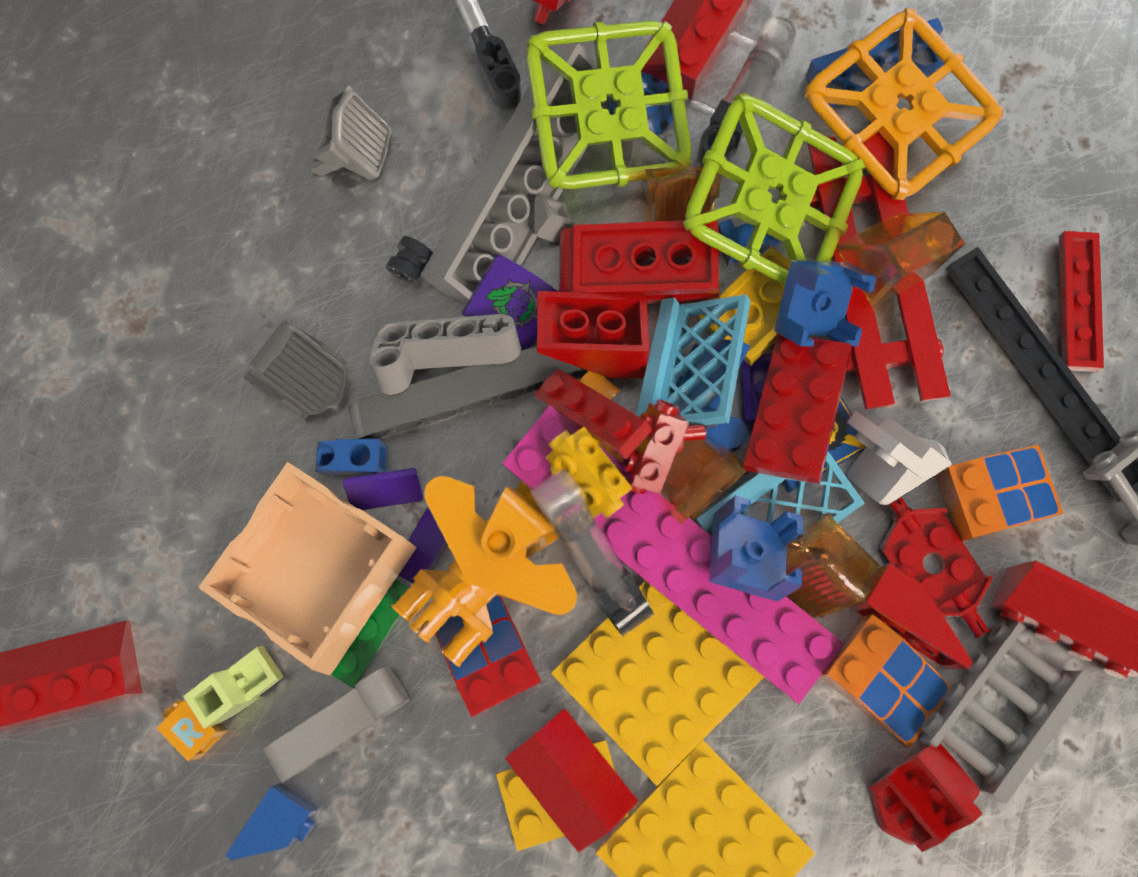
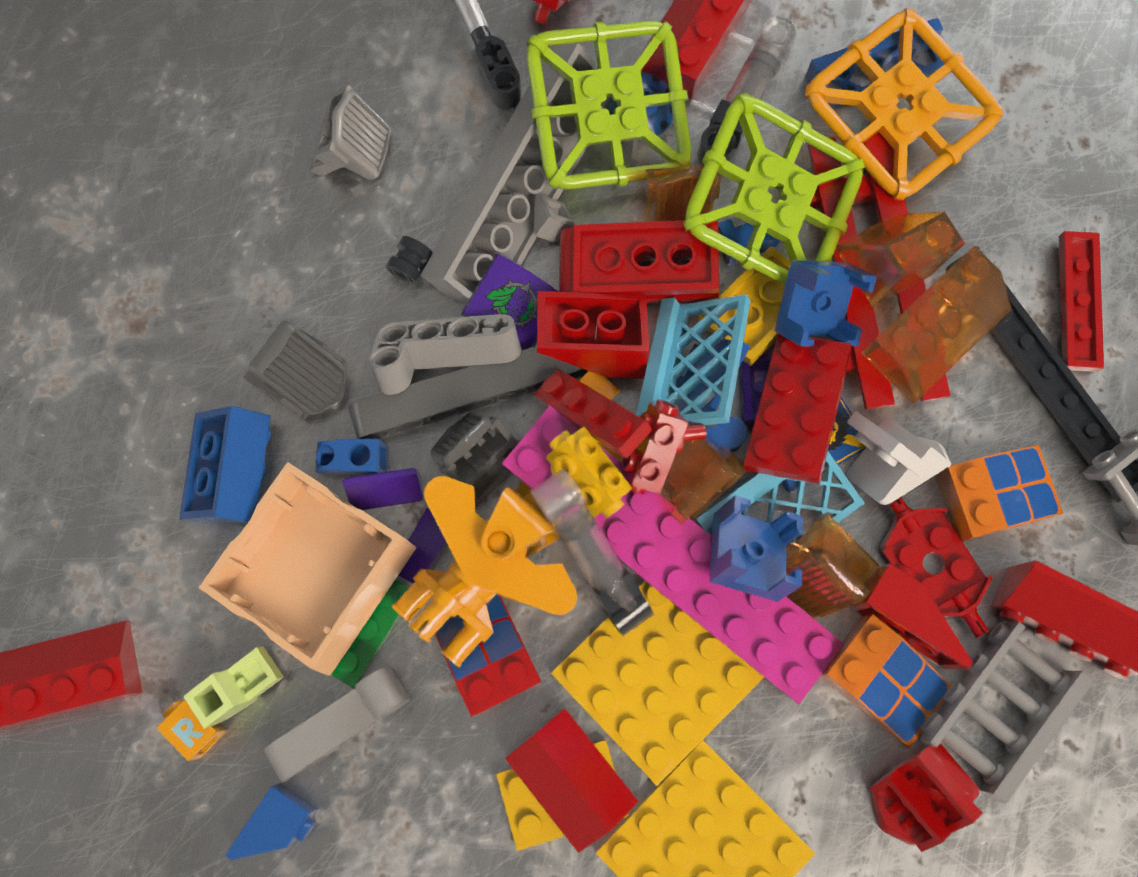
none -> blue slope [179,406,271,525]
none -> dark grey piece [430,412,517,508]
none -> clear orange slope [861,245,1012,404]

